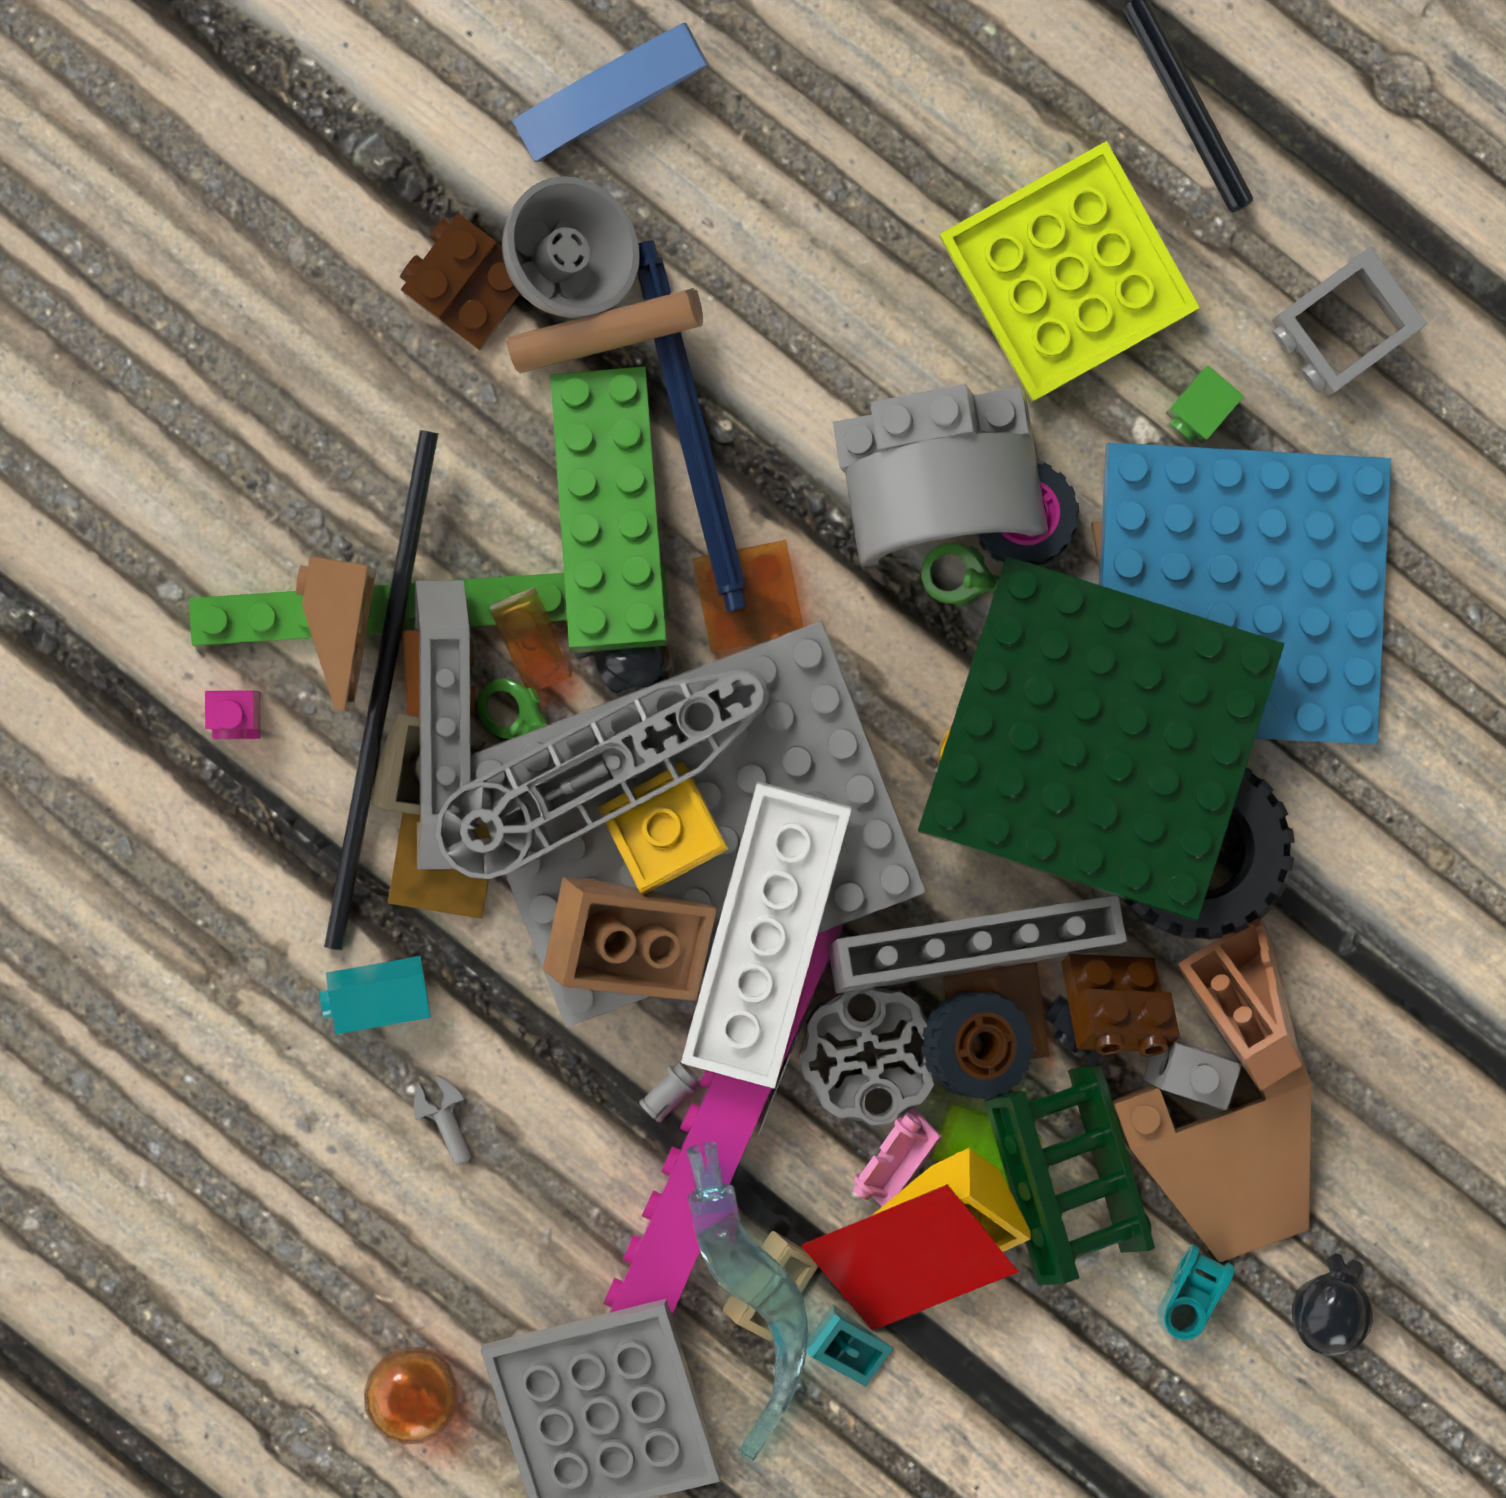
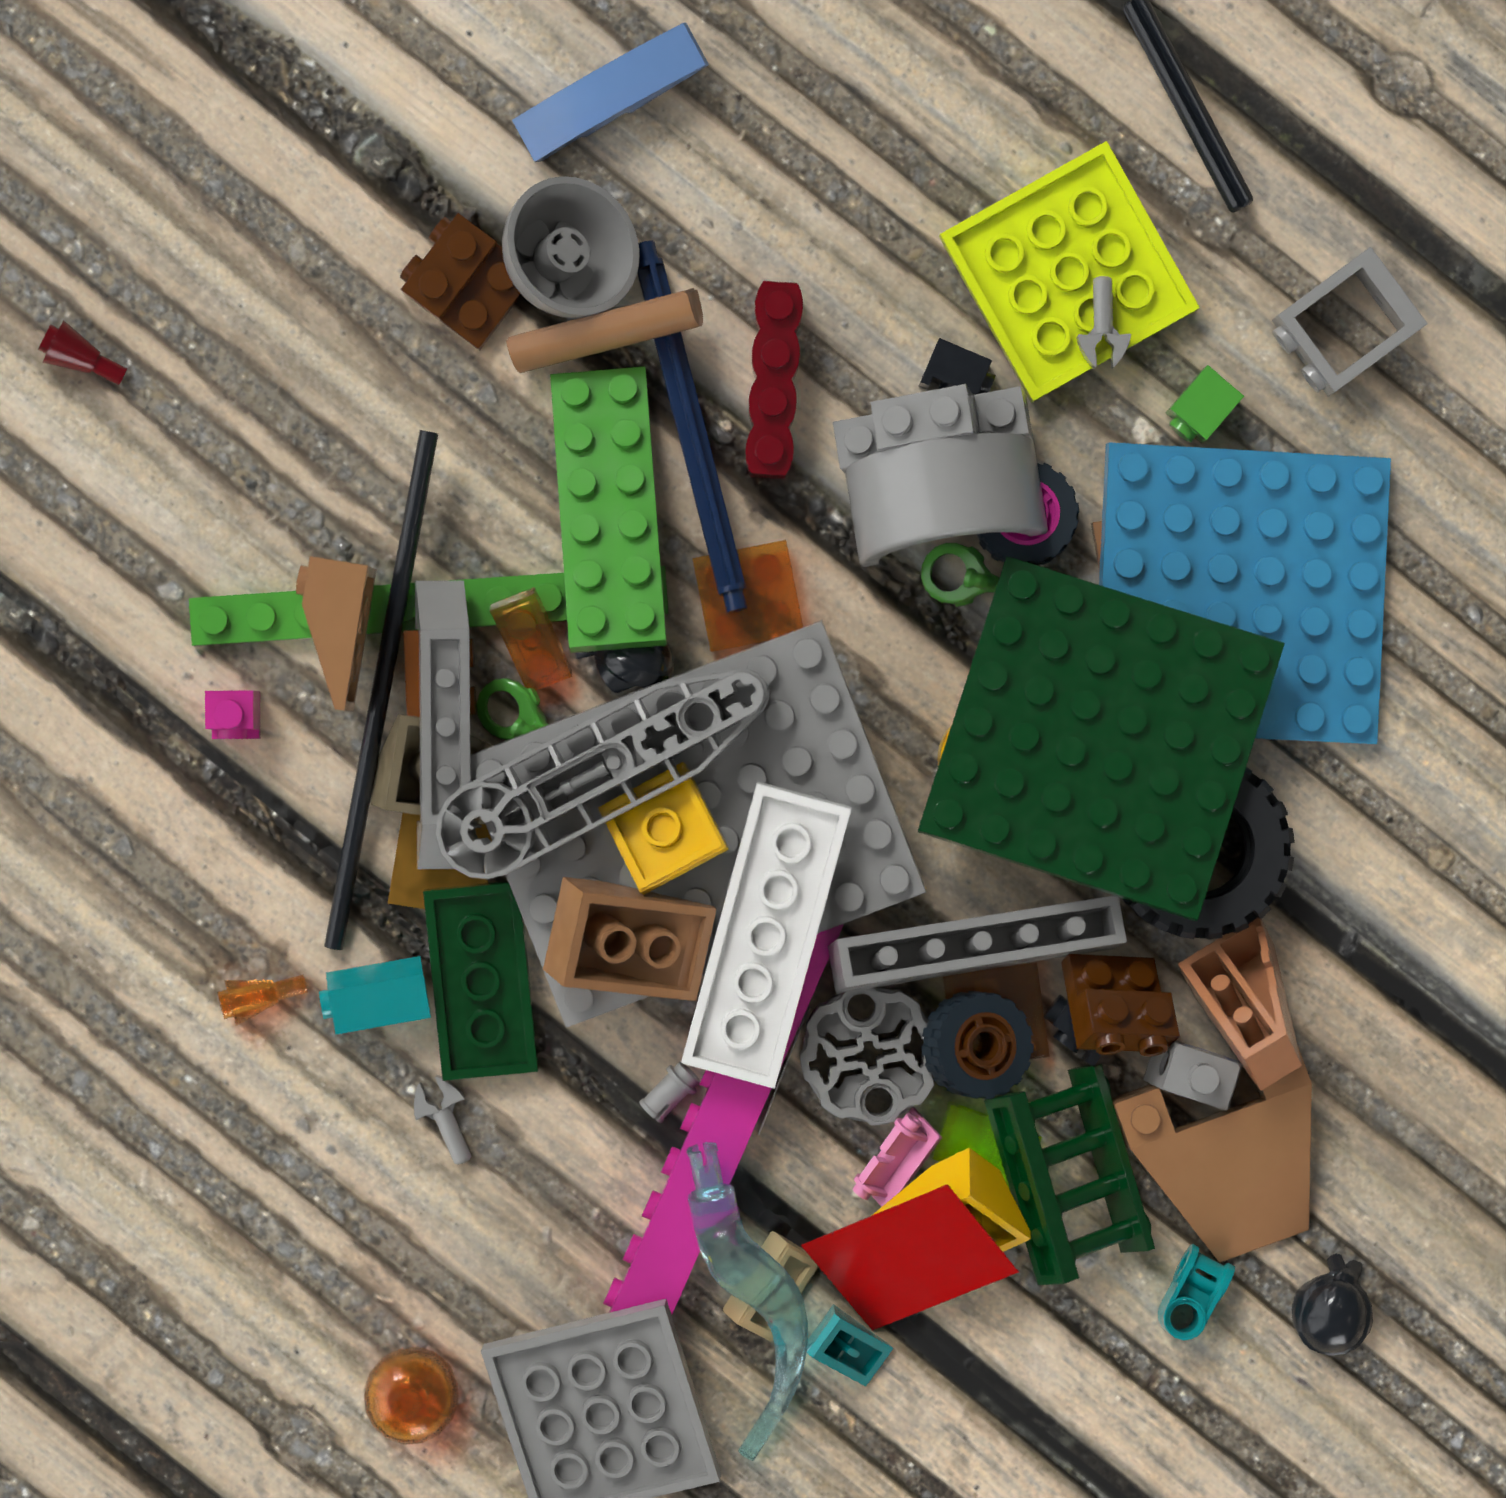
none -> dark red cone [38,320,128,385]
none -> clear orange cone [217,975,308,1026]
none -> dark green plate [423,881,539,1081]
none -> dark red brick [745,281,803,479]
none -> black brick [918,338,996,395]
none -> light grey bar [1076,276,1131,369]

